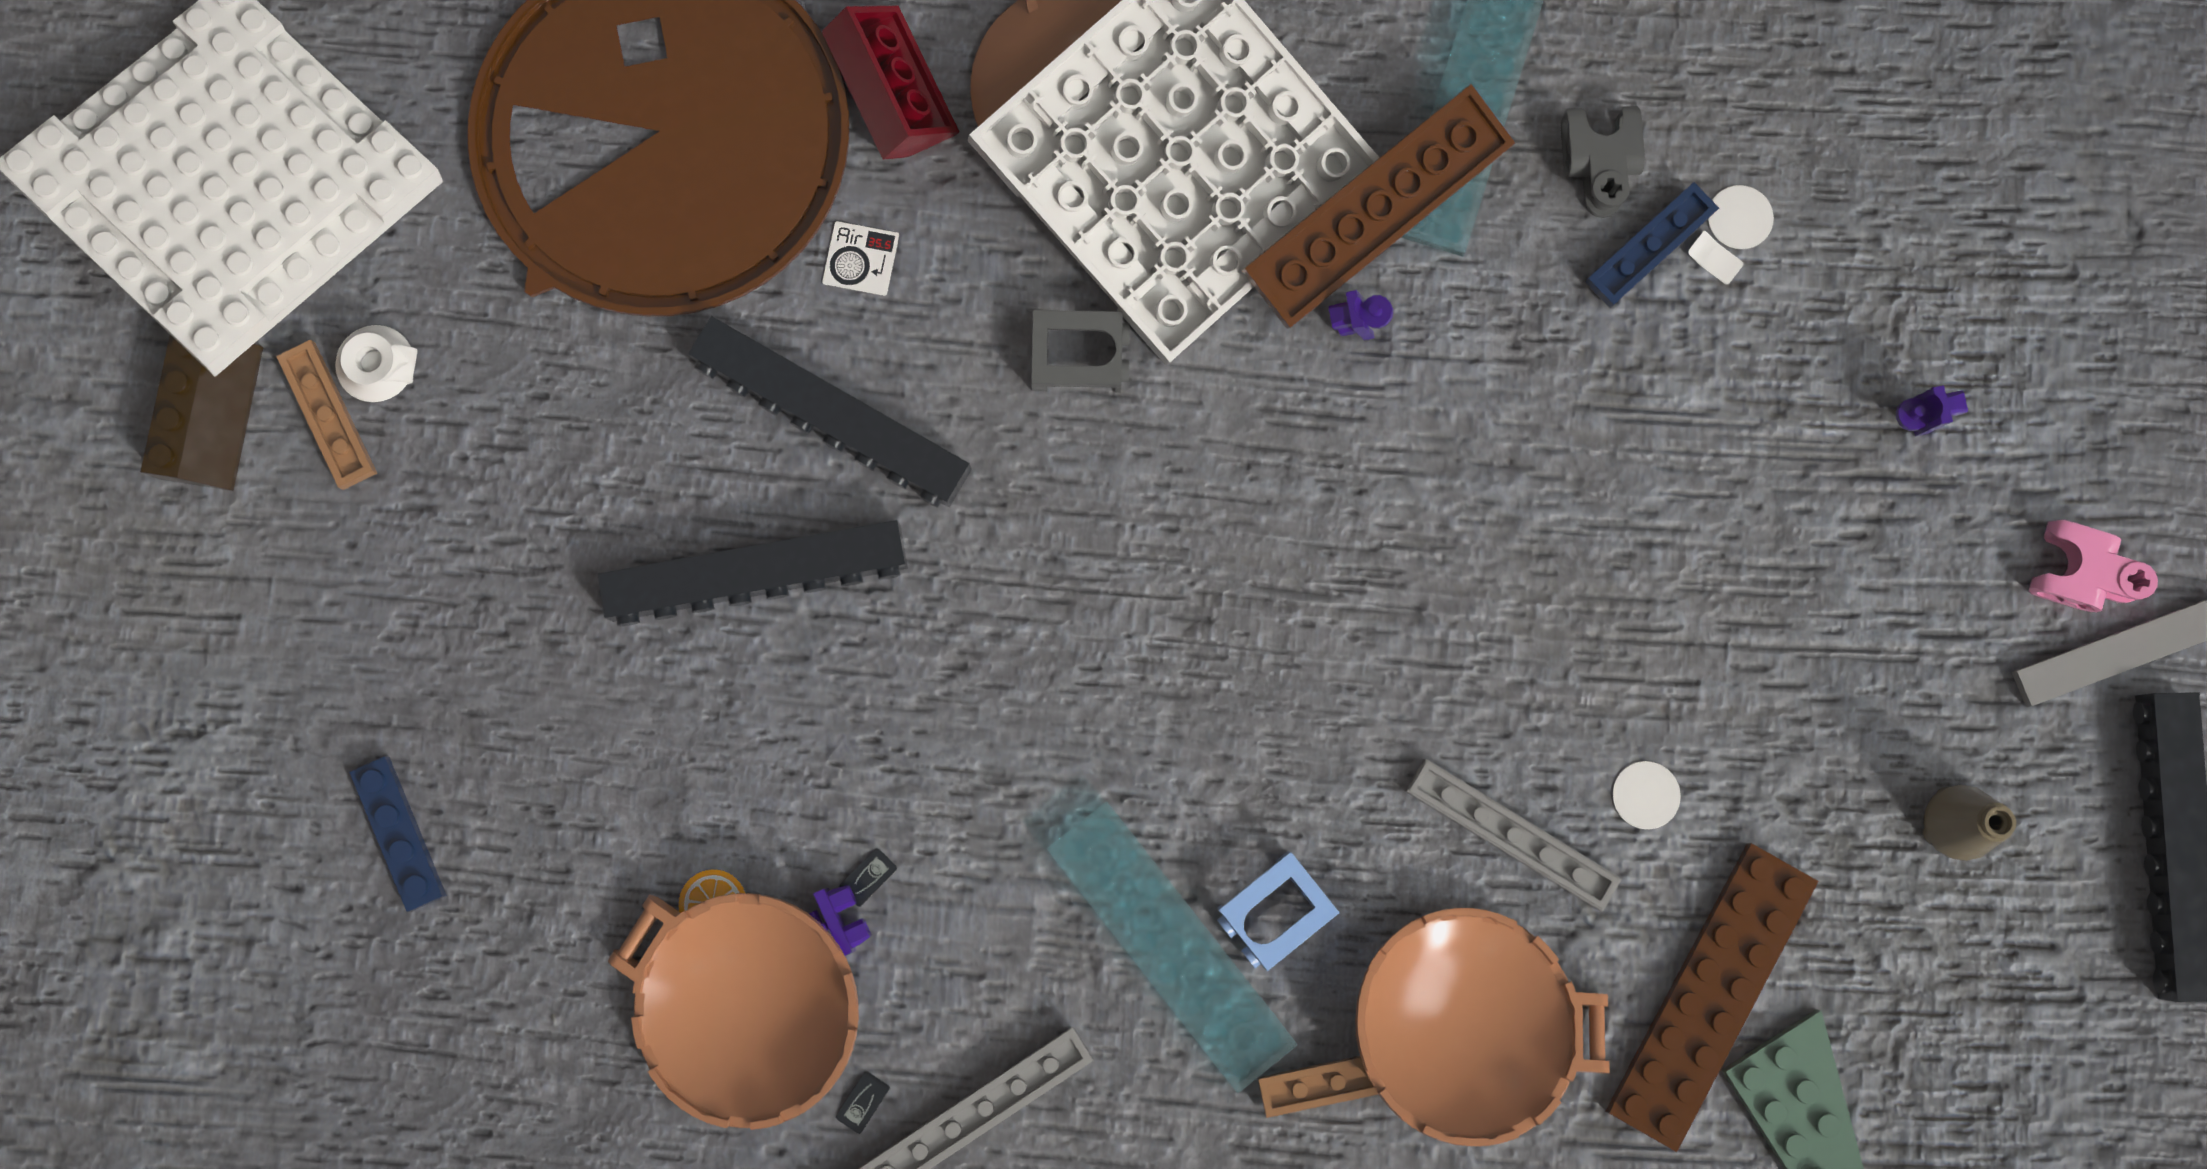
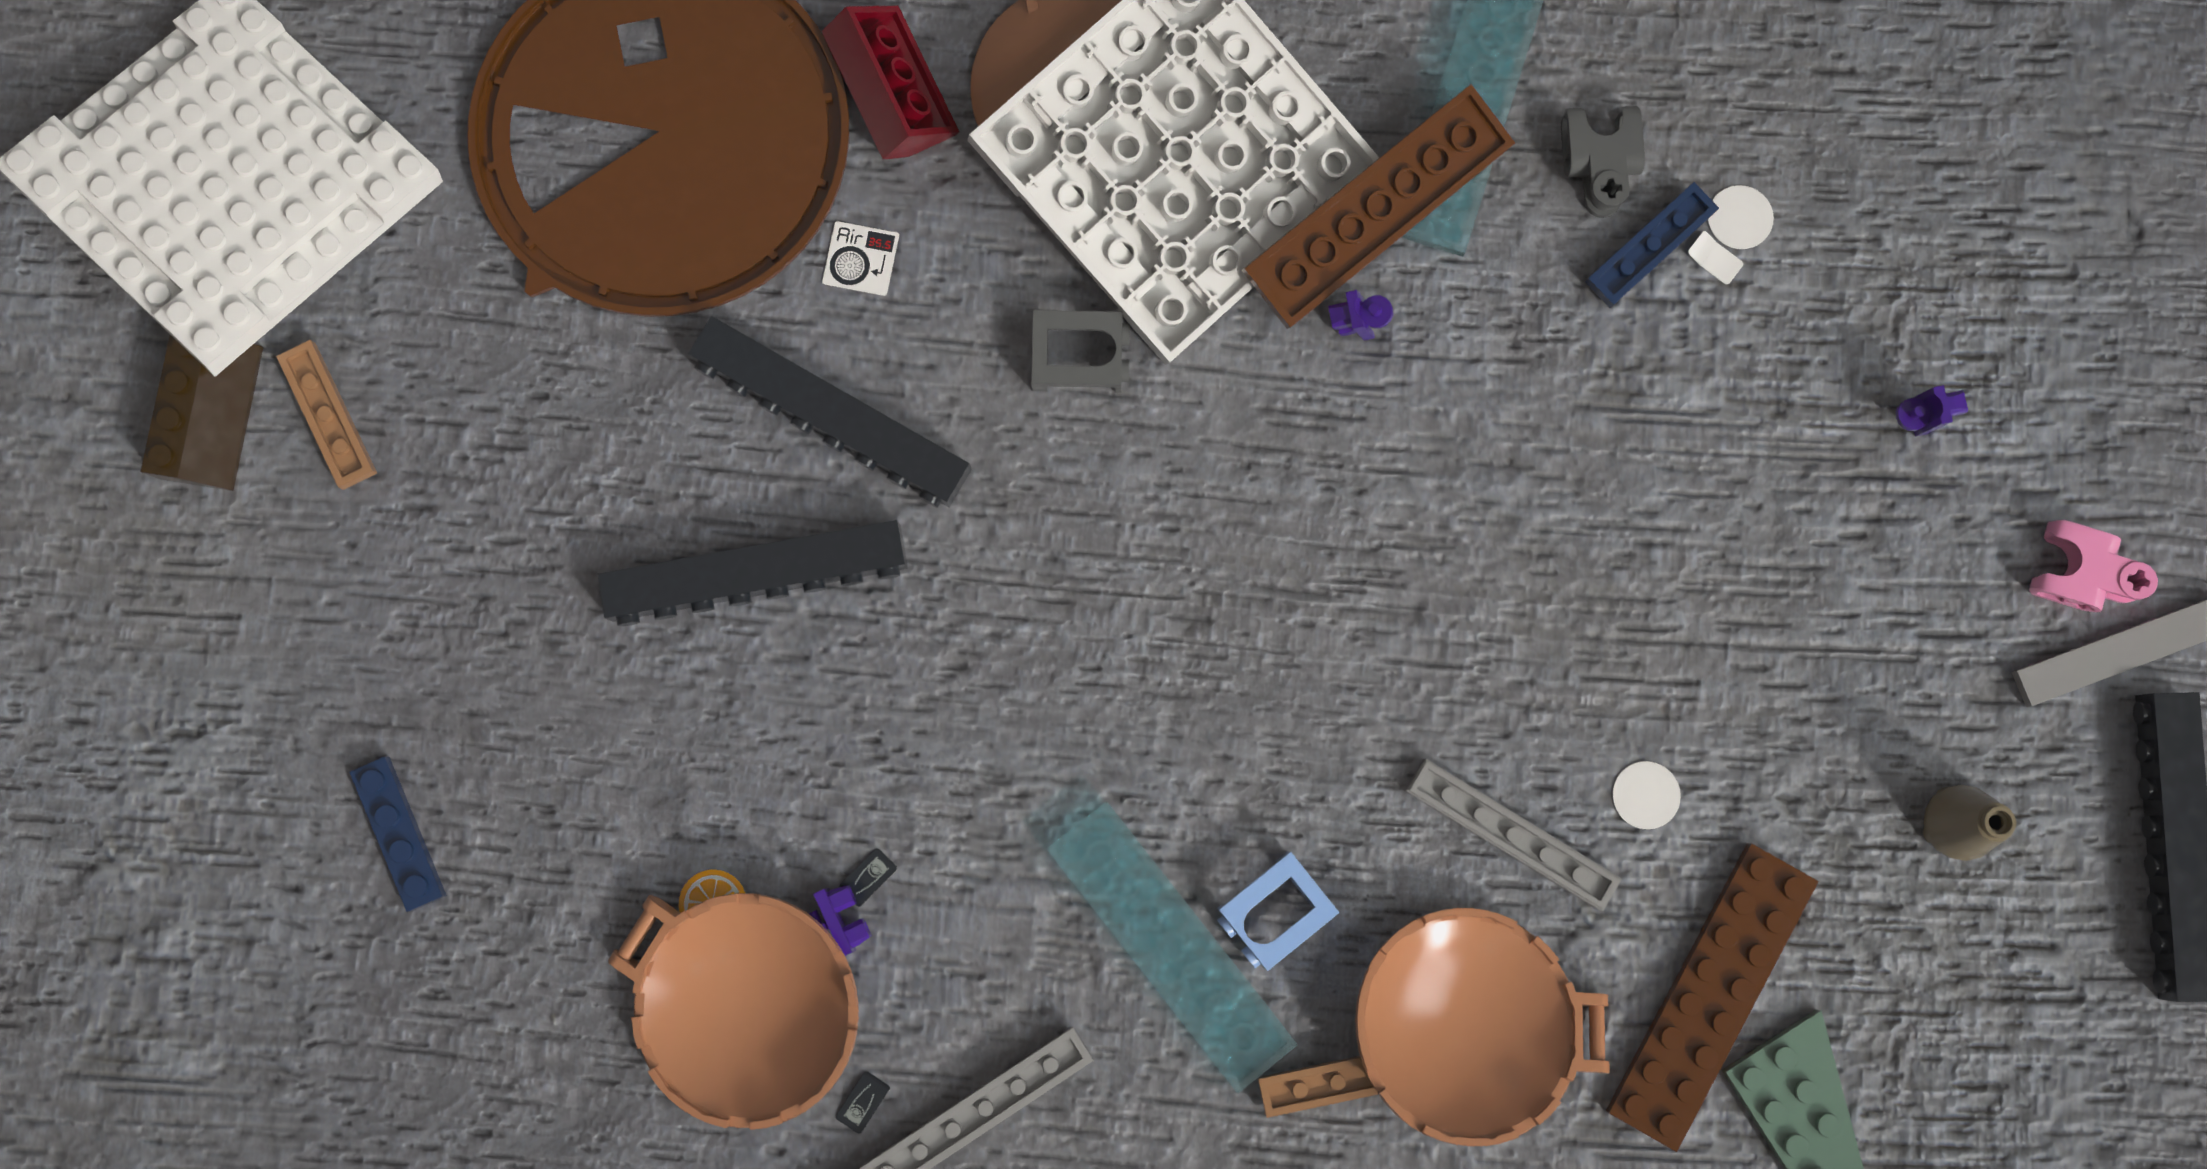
white piece [335,325,417,402] -> none

